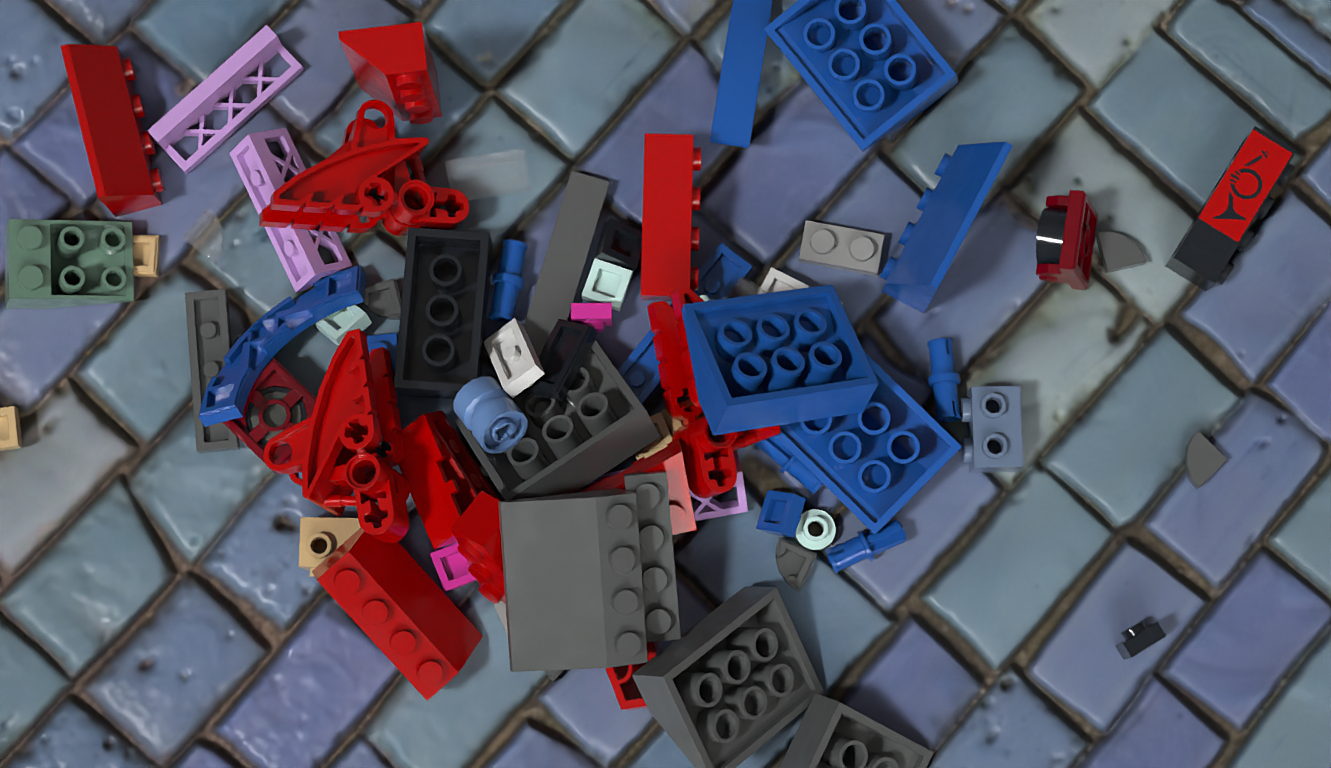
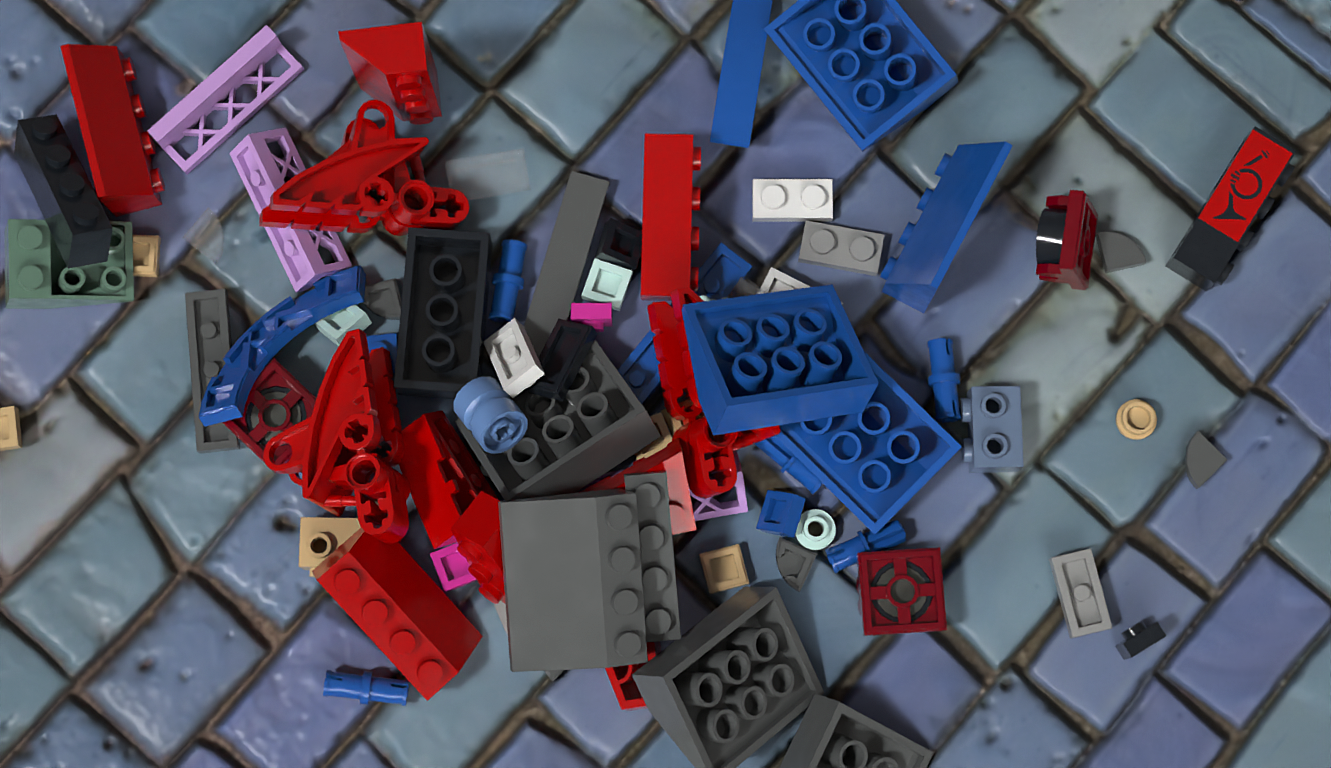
none -> black brick [14,114,113,269]
none -> blue pin [323,670,409,706]
none -> tan tile [699,544,749,595]
none -> white plate [752,179,833,222]
none -> dark red piece [856,547,947,636]
none -> light grey plate [1049,548,1112,639]
none -> tan plate [1115,399,1157,440]

